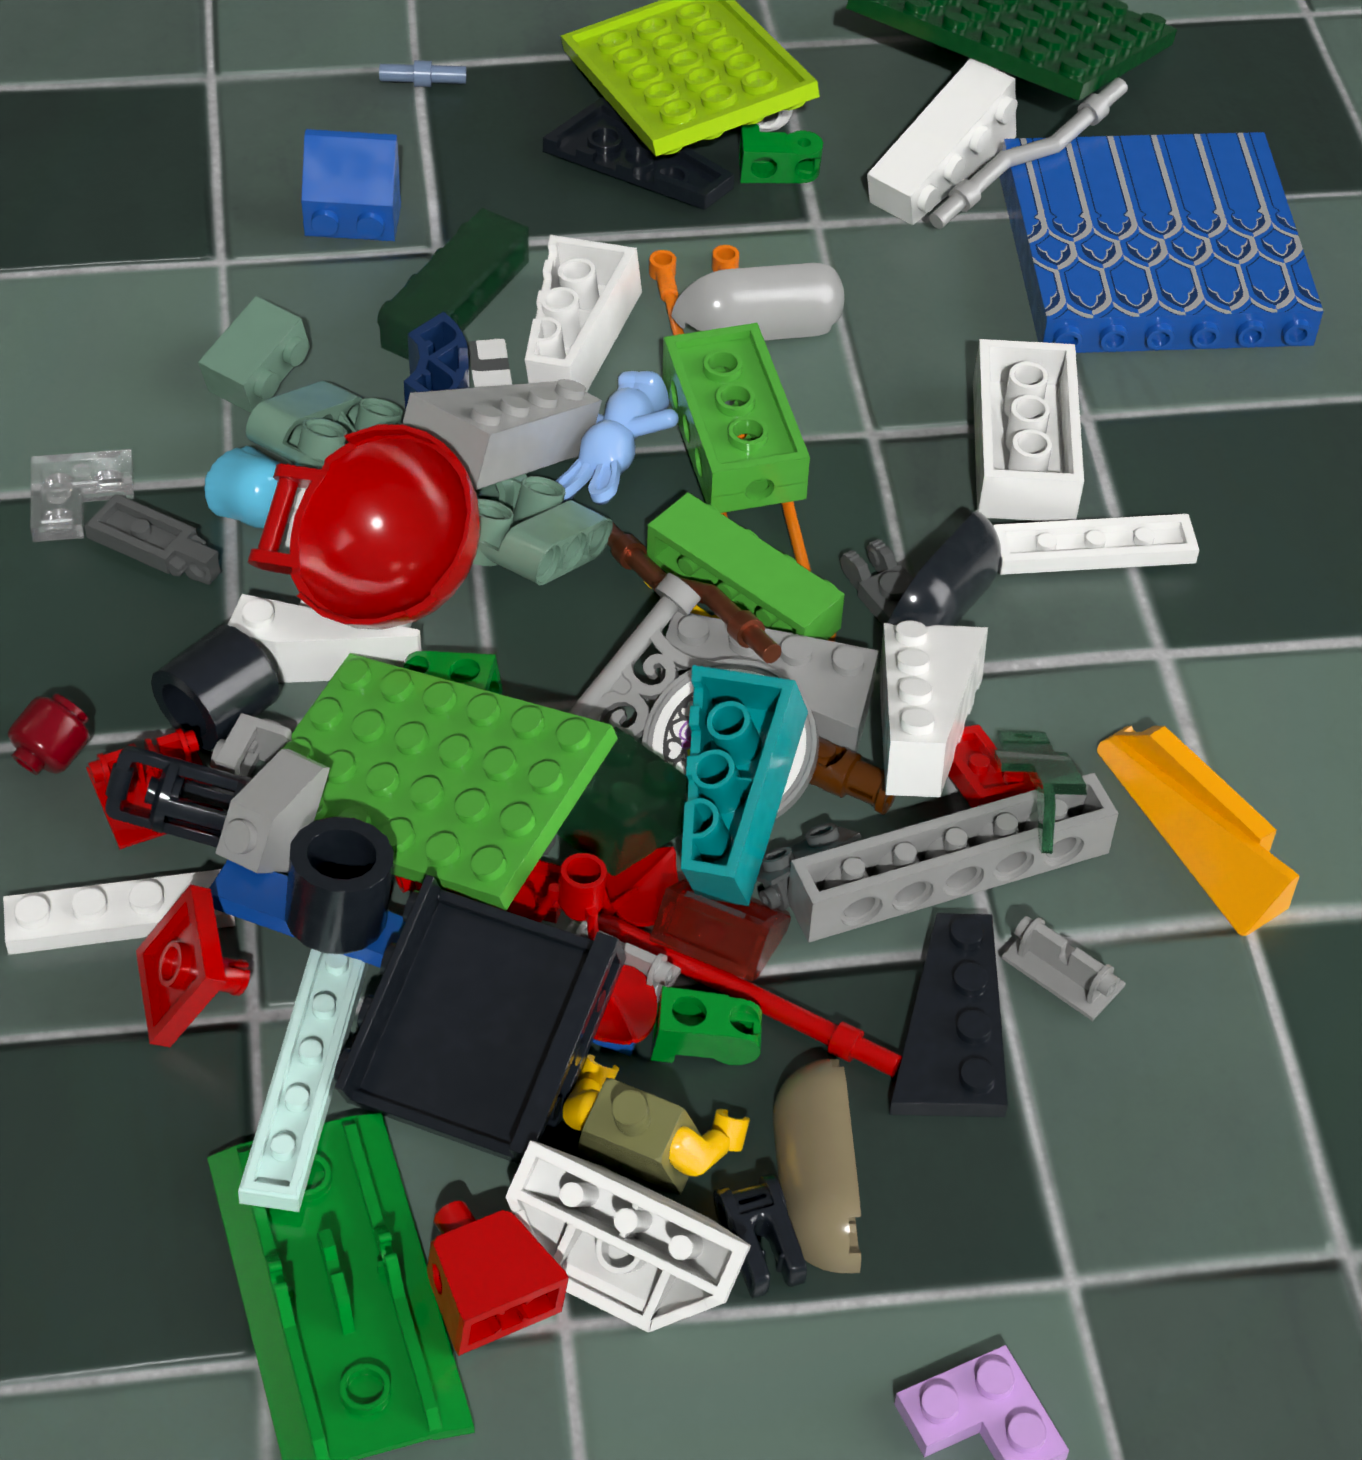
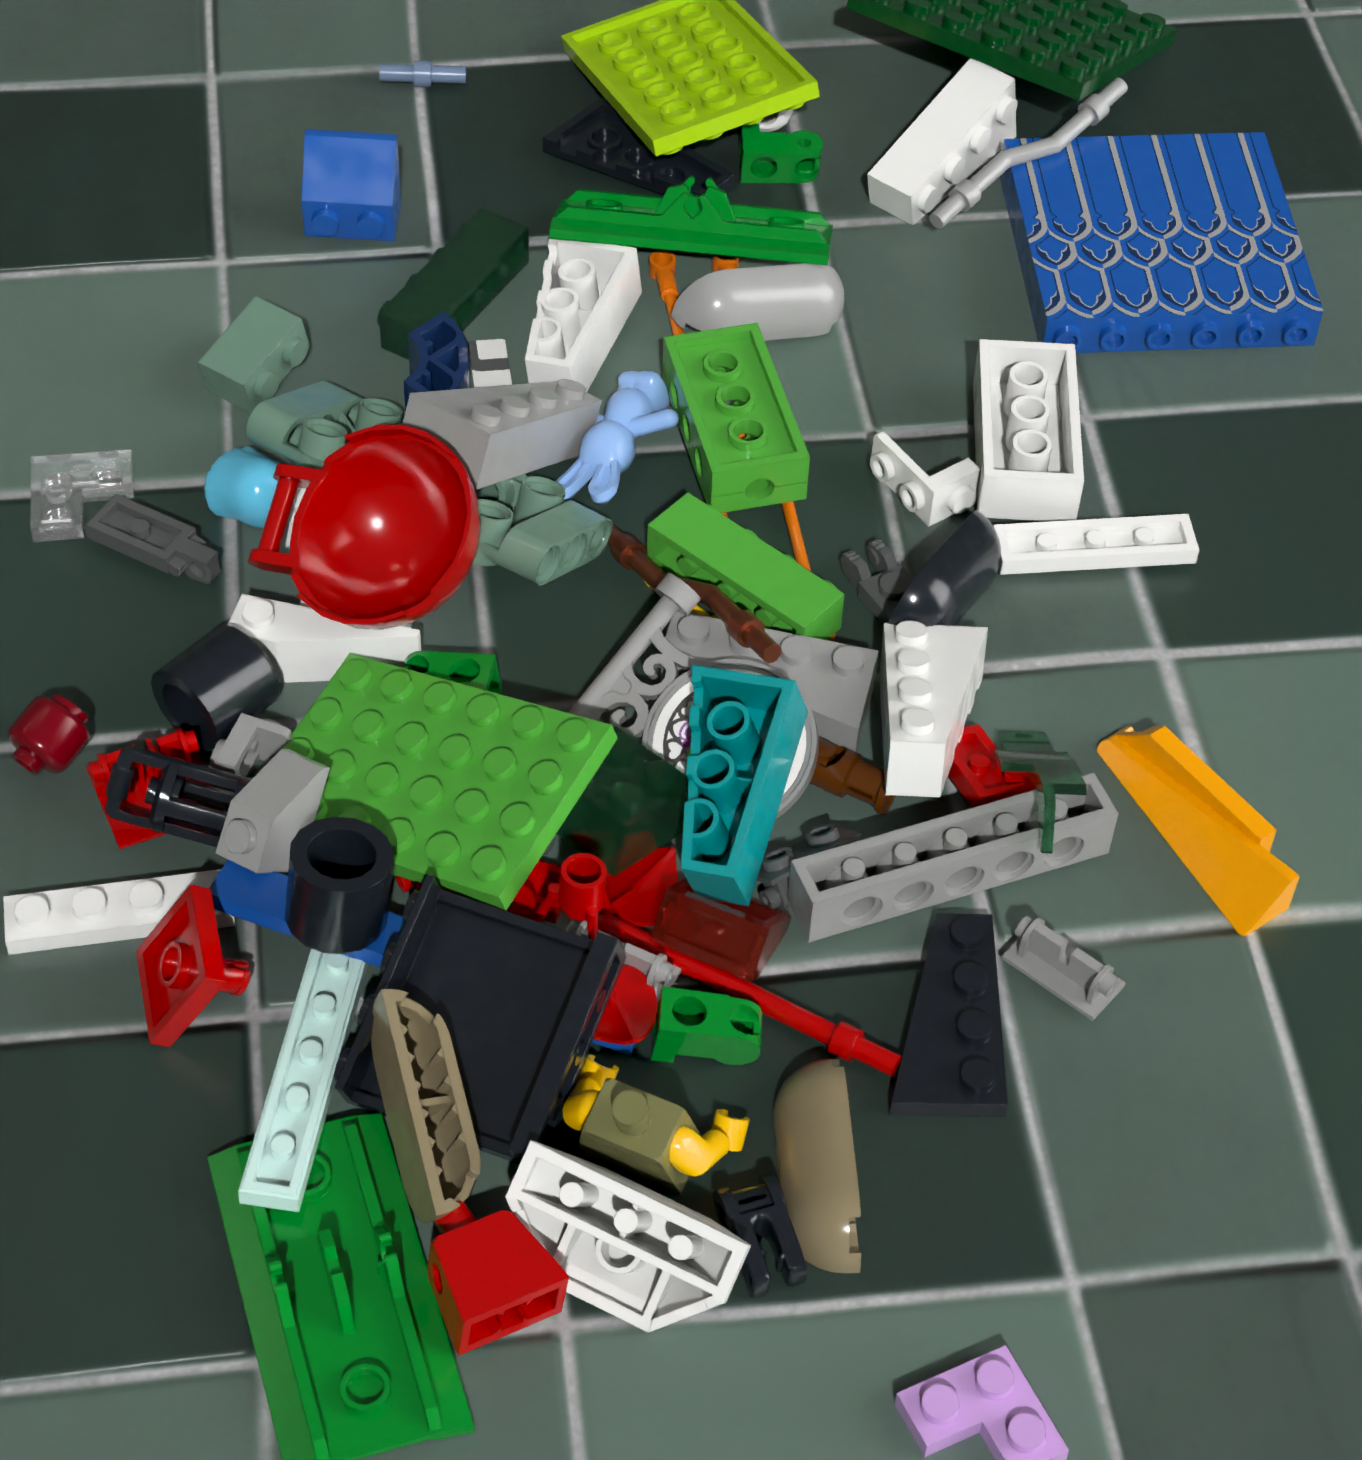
none -> dark tan brick [371,989,481,1223]
none -> green hinge [549,176,833,265]
none -> white bracket [870,431,981,527]

